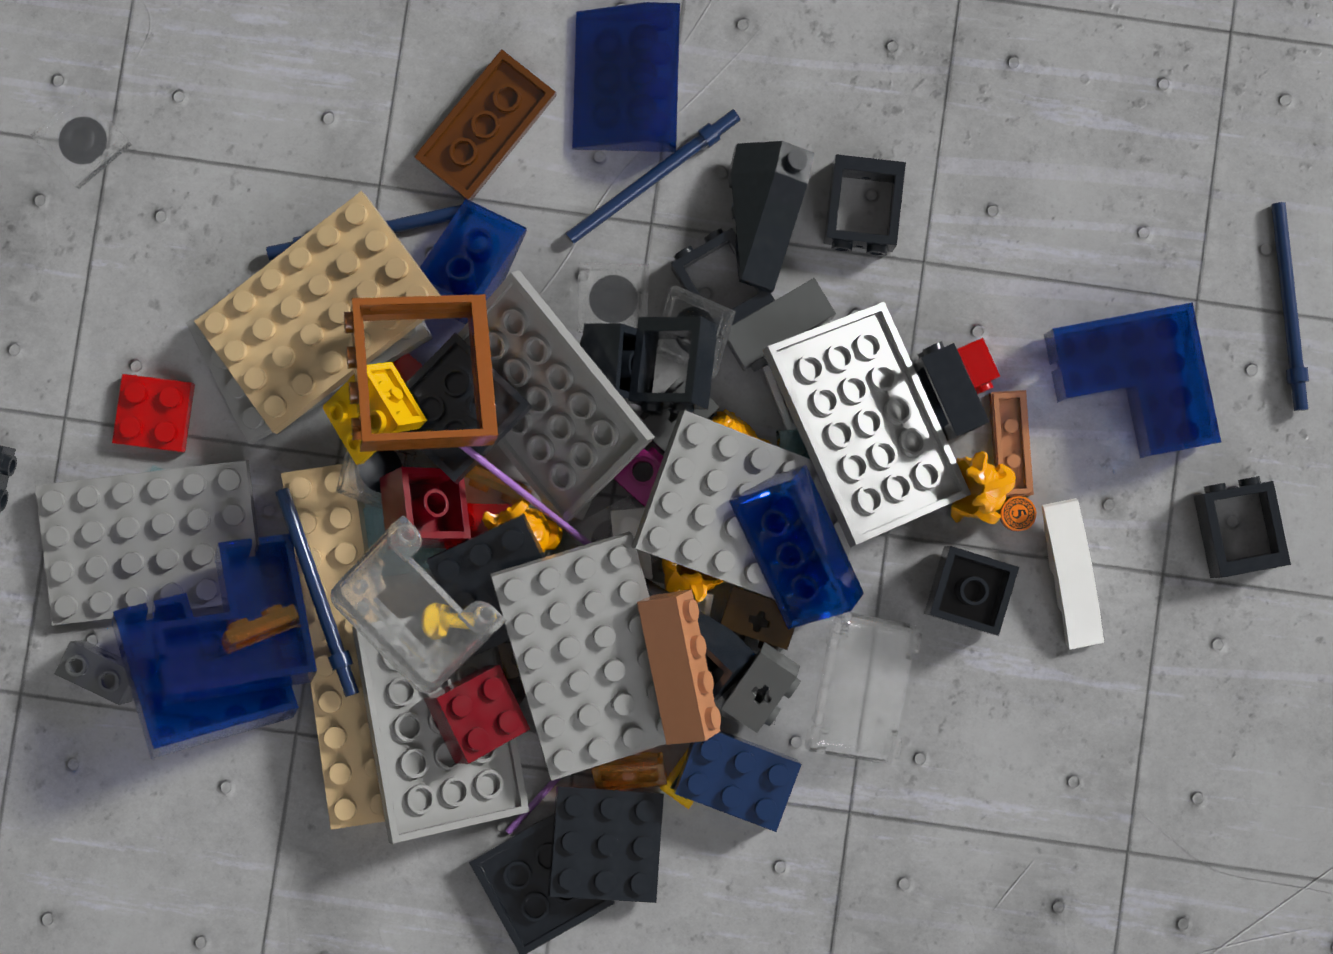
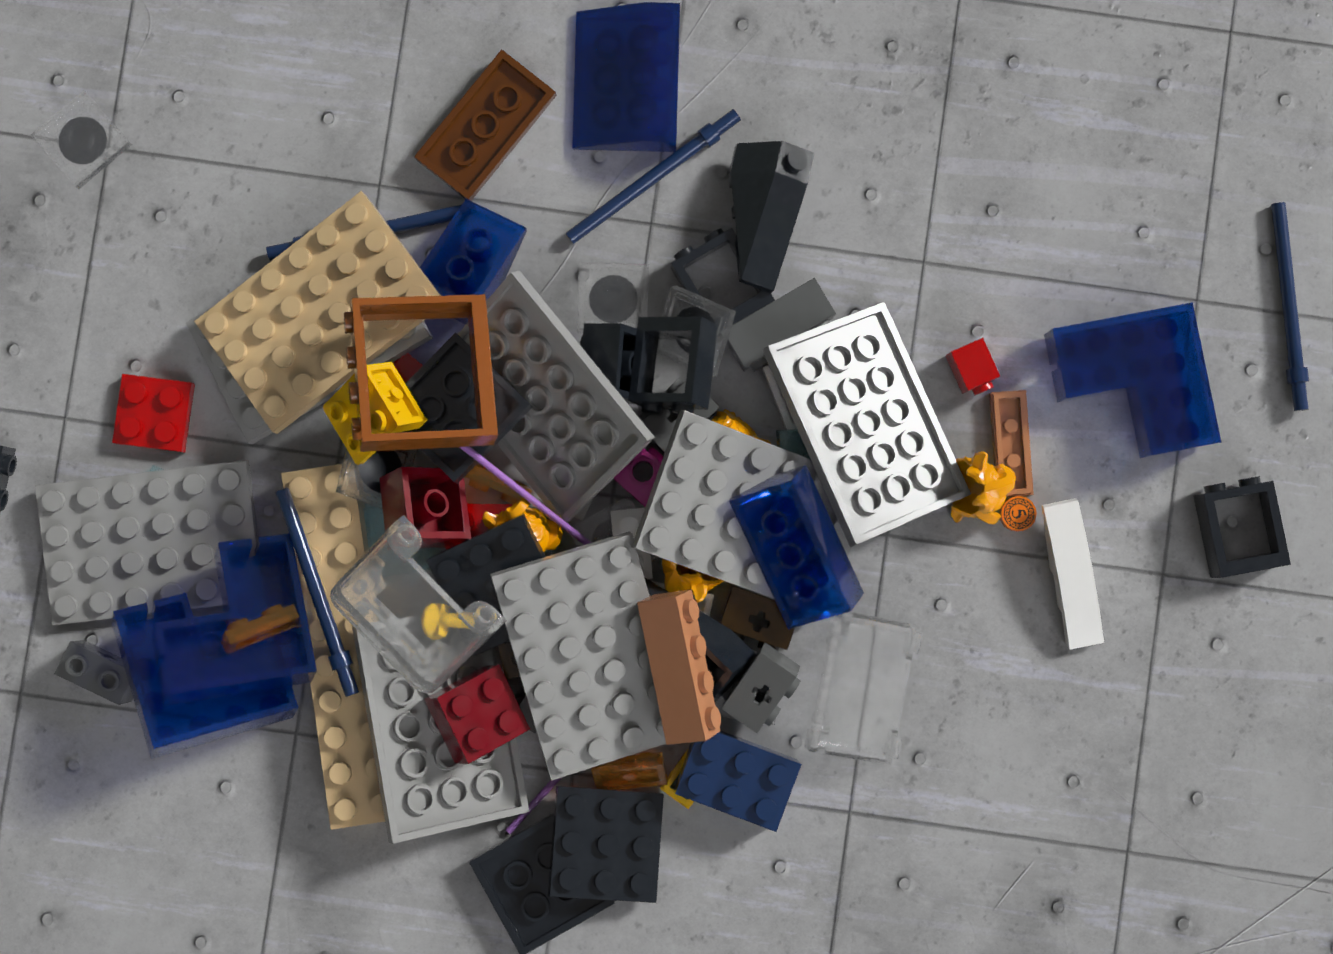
black window [824,154,906,256] -> none
black window [913,341,990,441] -> none
black brick [924,546,1019,636] -> none

